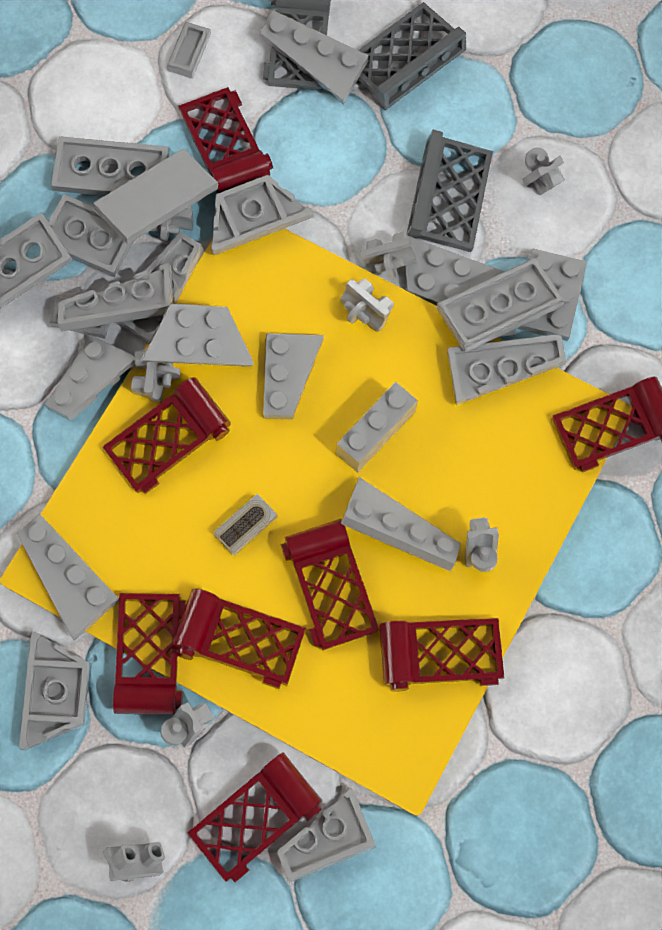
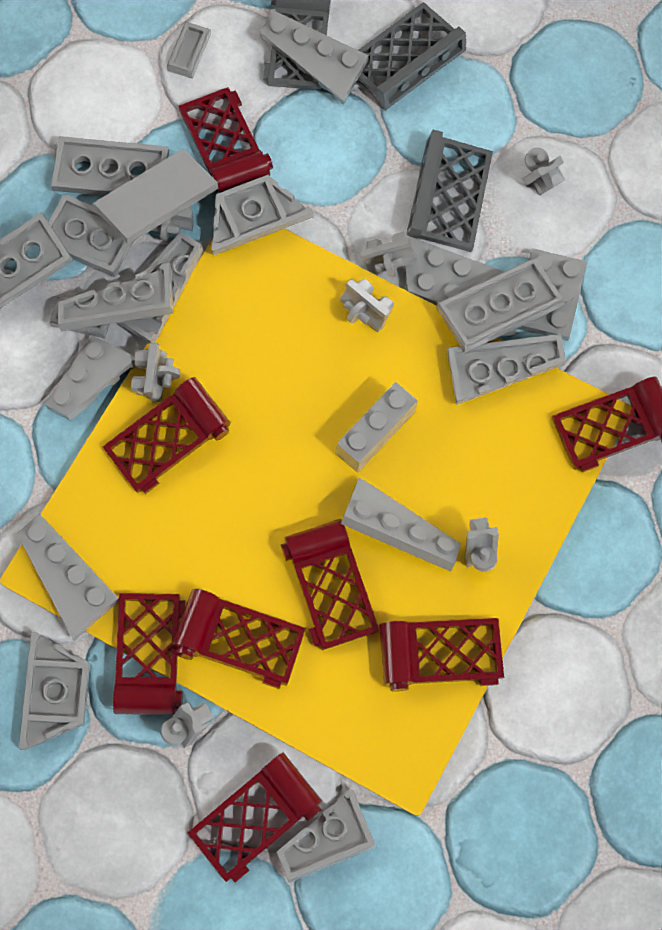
light grey hips [103,842,165,882] -> none
light grey wing [142,304,253,367] -> none
tile [213,494,277,556] -> none
light grey wing [263,333,324,419] -> none

